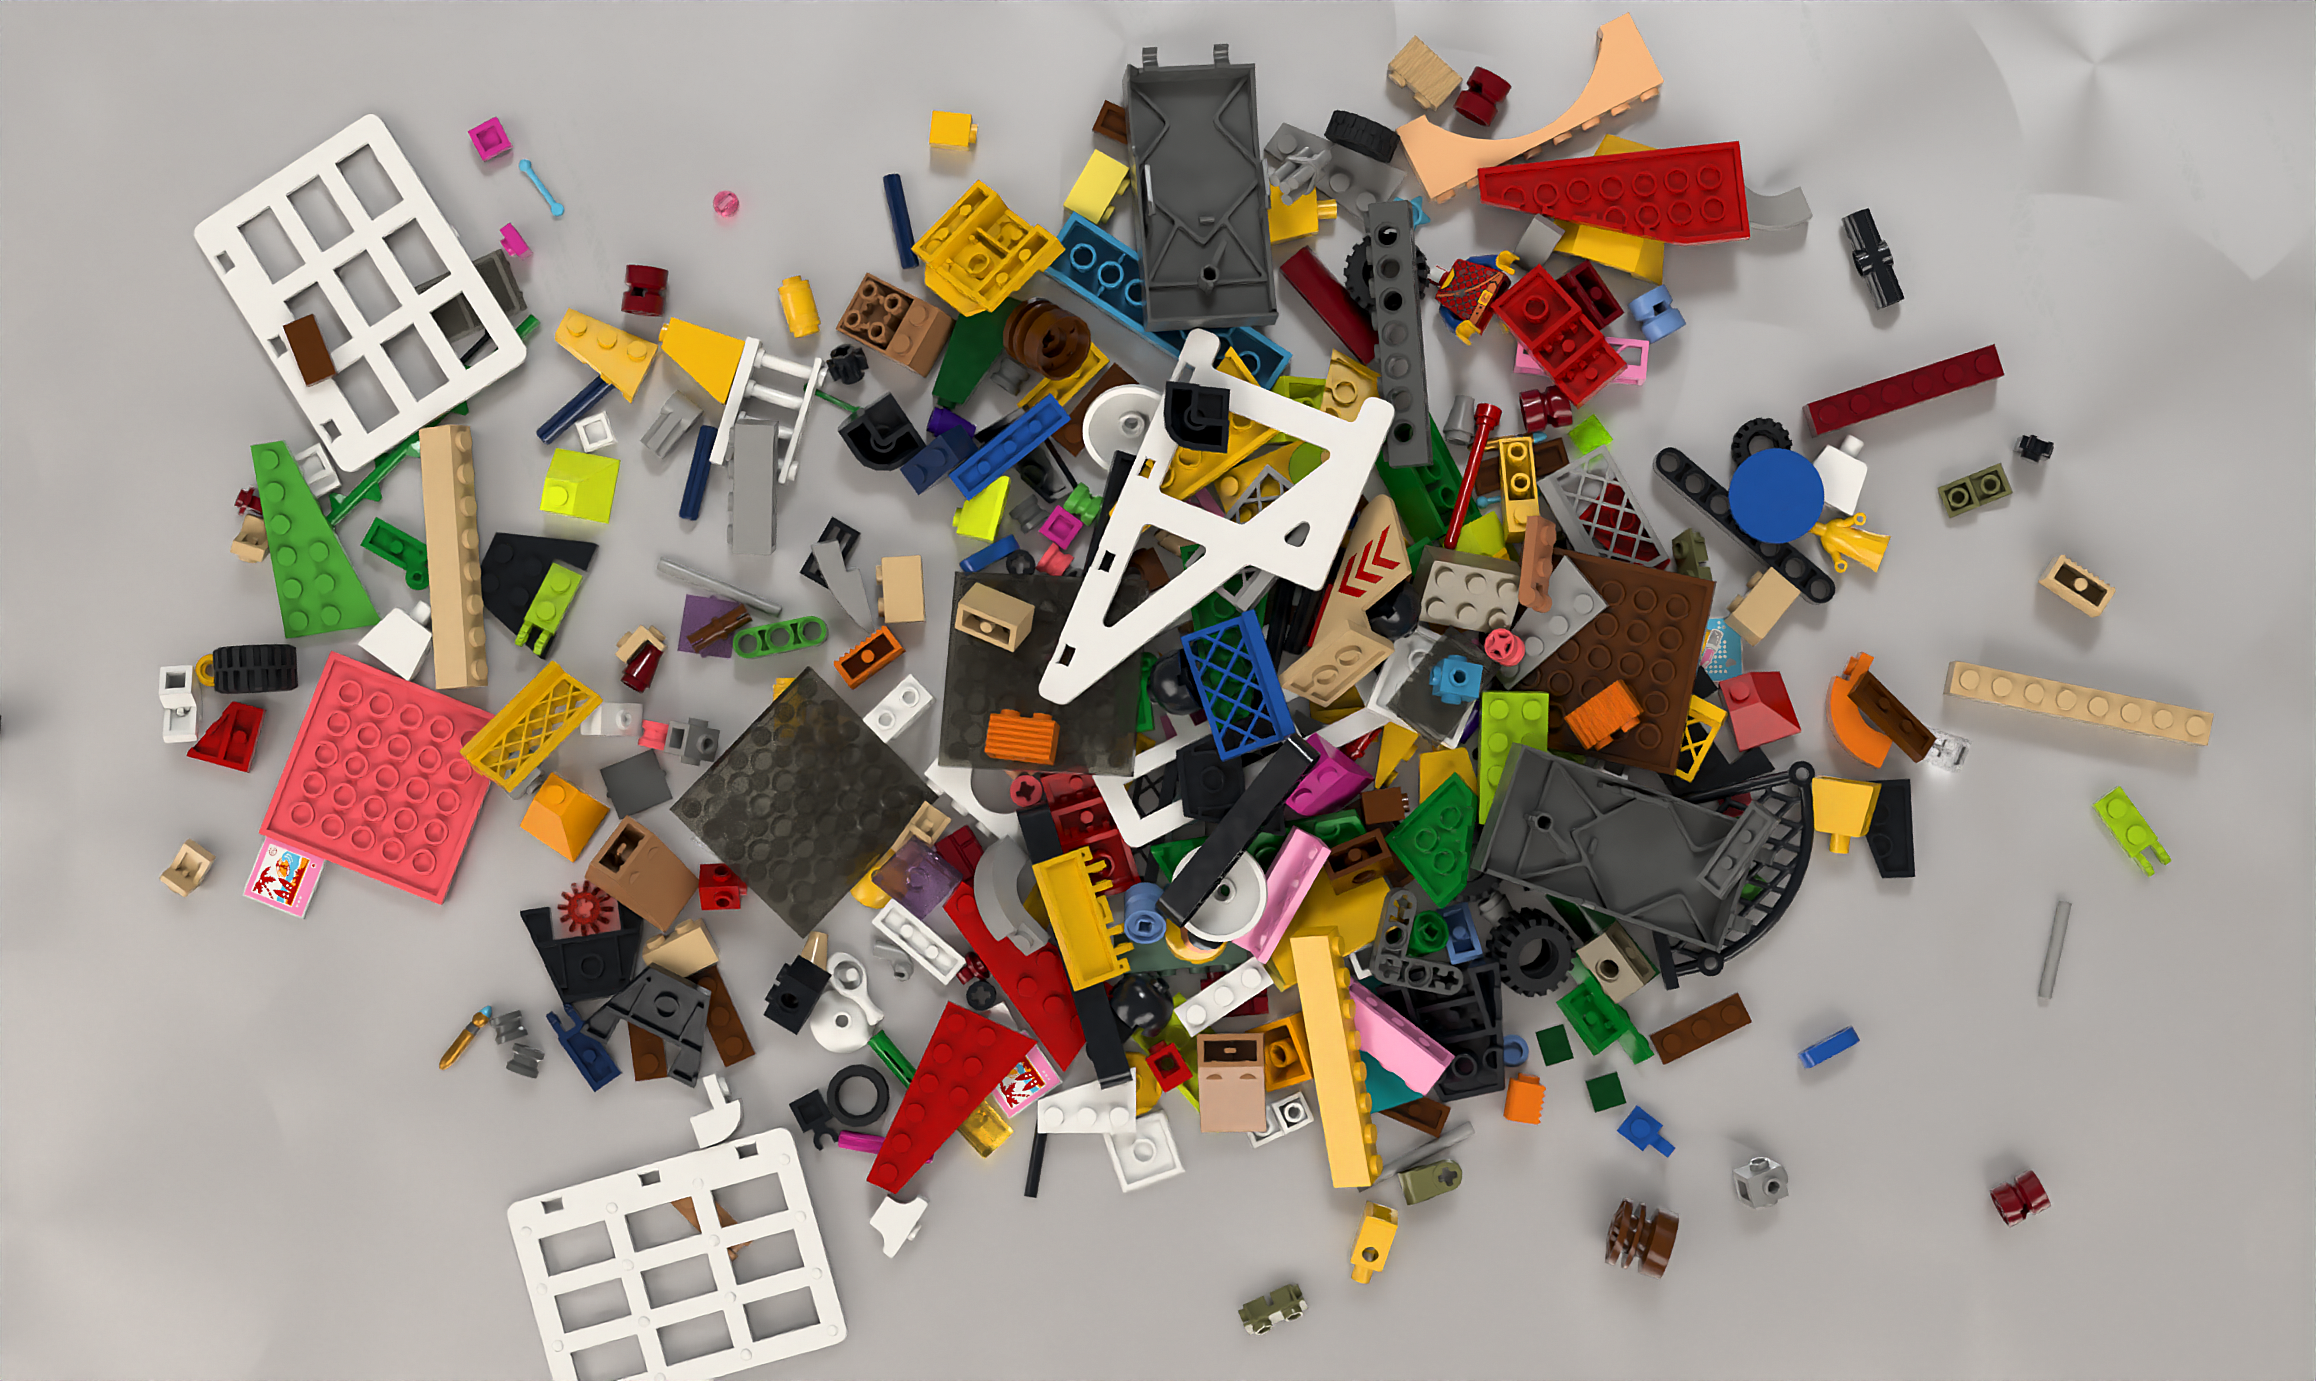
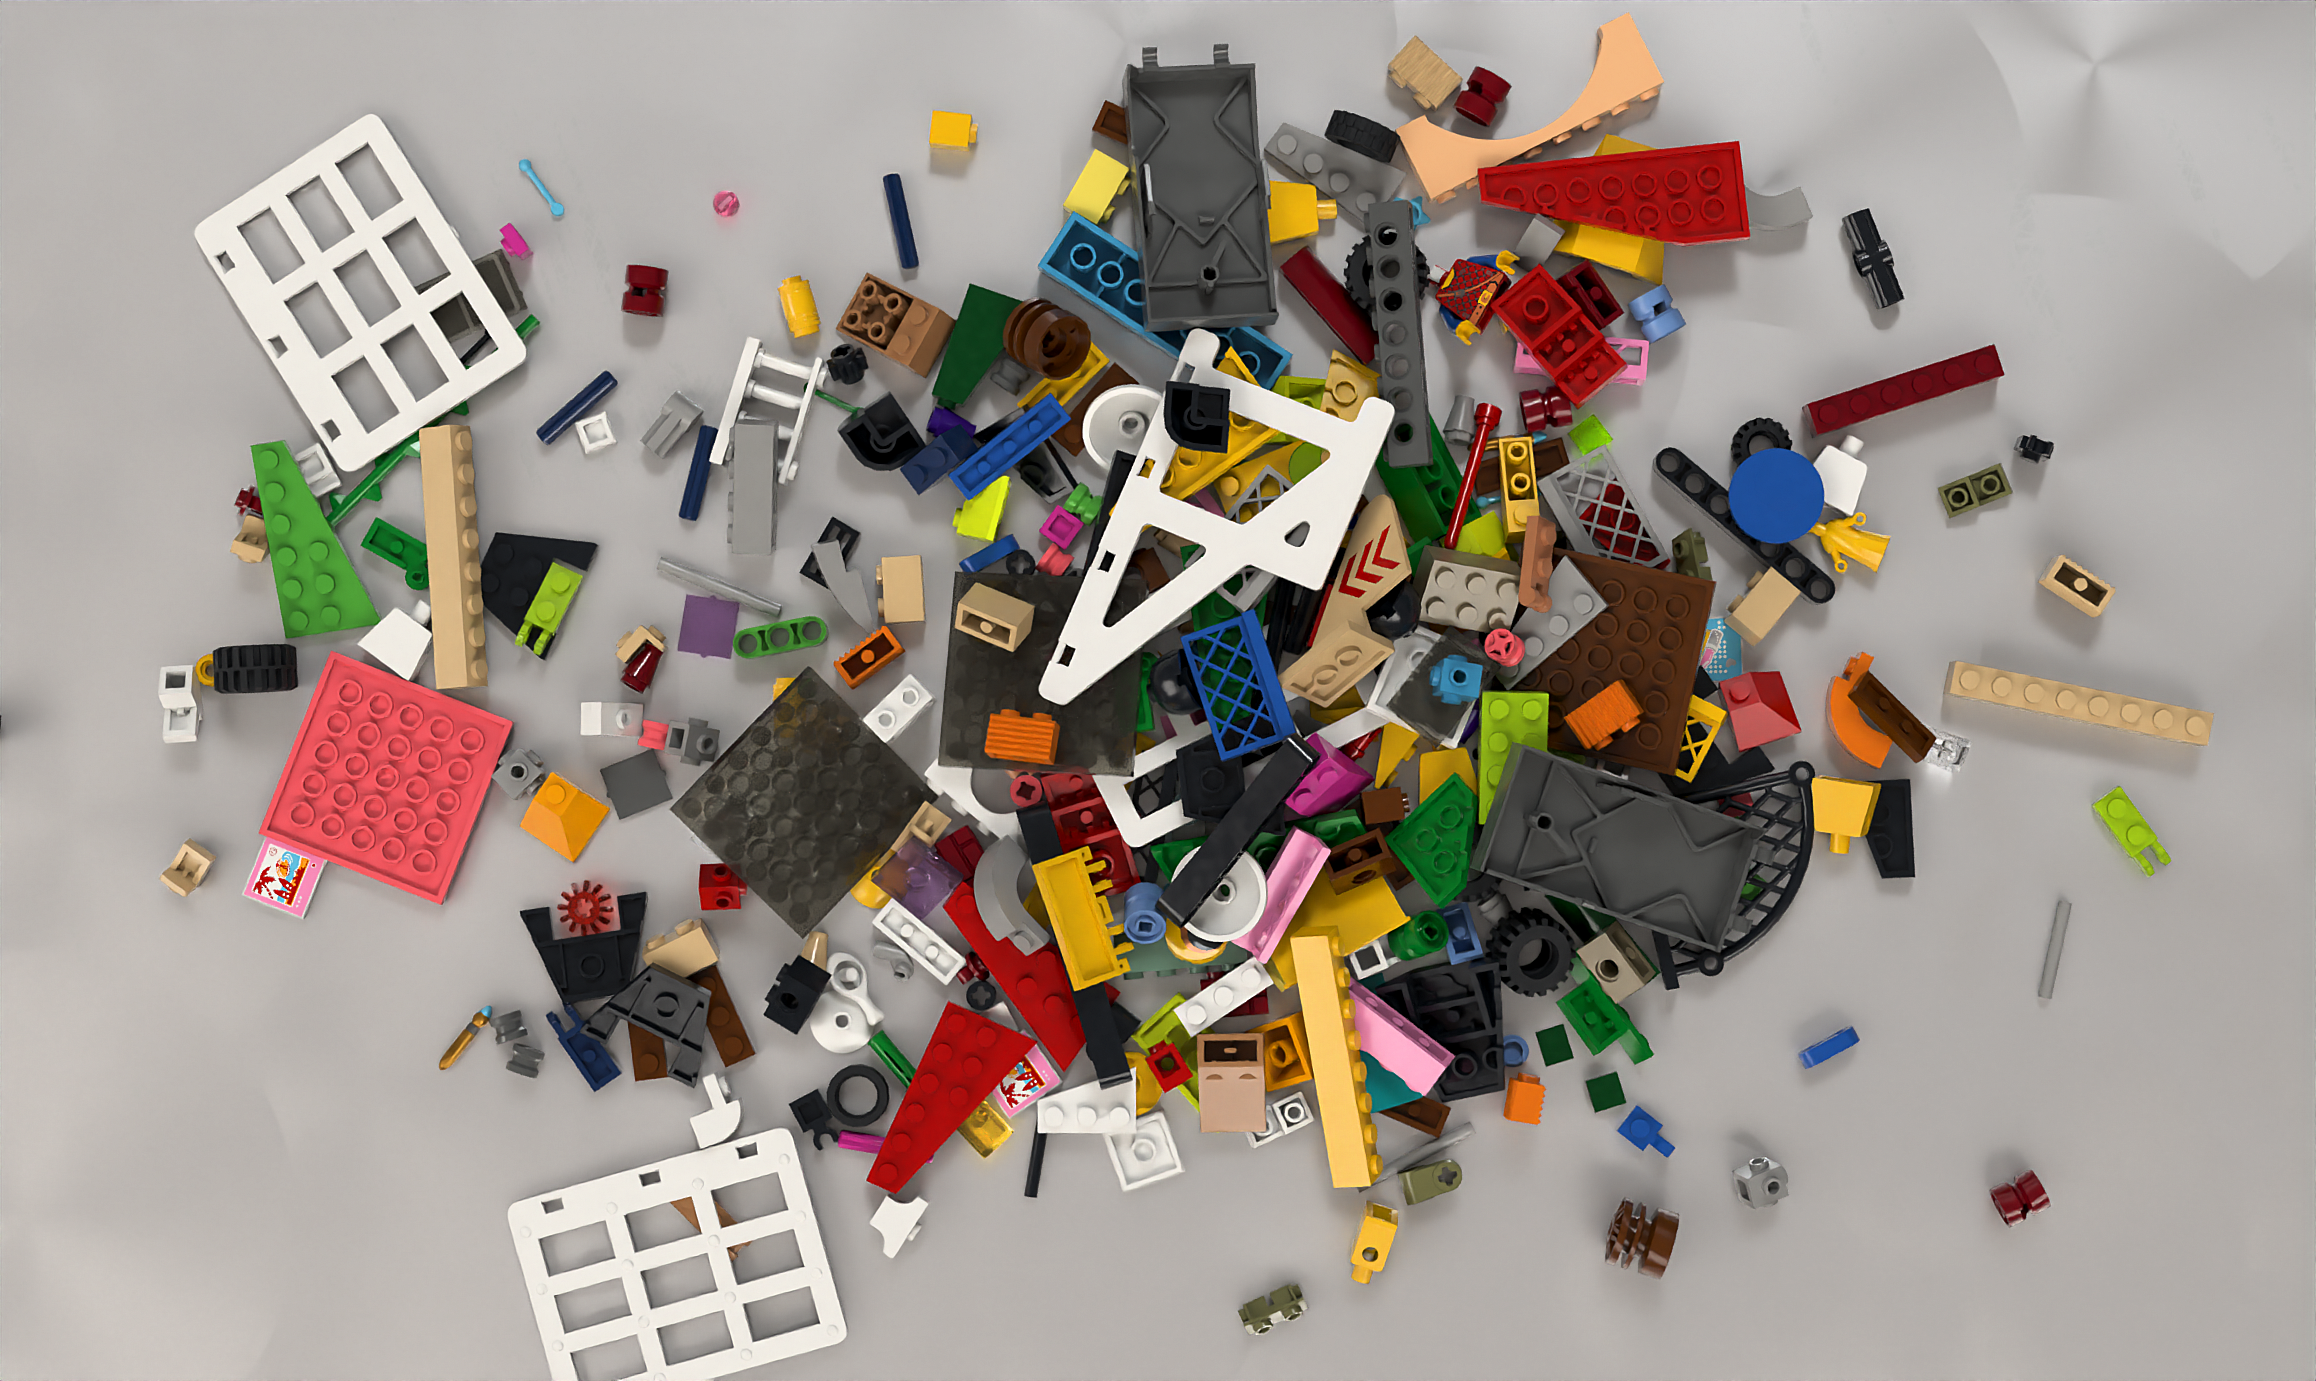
red wing [186,701,267,773] -> none
reddish brown tile [283,313,339,387] -> none
yellow fence [459,660,603,793] -> none
dark pink plate [467,116,513,162] -> none
neon yellow slope [540,448,621,524] -> none
yellow wing [555,308,658,403] -> none
medium nougat slope [584,815,699,933] -> none
yellow slope [658,317,745,406] -> none
reddish brown pin [686,603,753,654] -> none
yellow slope [911,179,1065,317] -> none
dark grey wheel [1008,494,1050,535] -> none
black cylinder [1108,972,1174,1038] -> none
light grey piece [1269,143,1338,206] -> none
dark grey beam [1369,887,1464,995] -> none
reddish brown plate [1649,992,1752,1065] -> none
dark grey tile [1696,800,1781,900] -> none

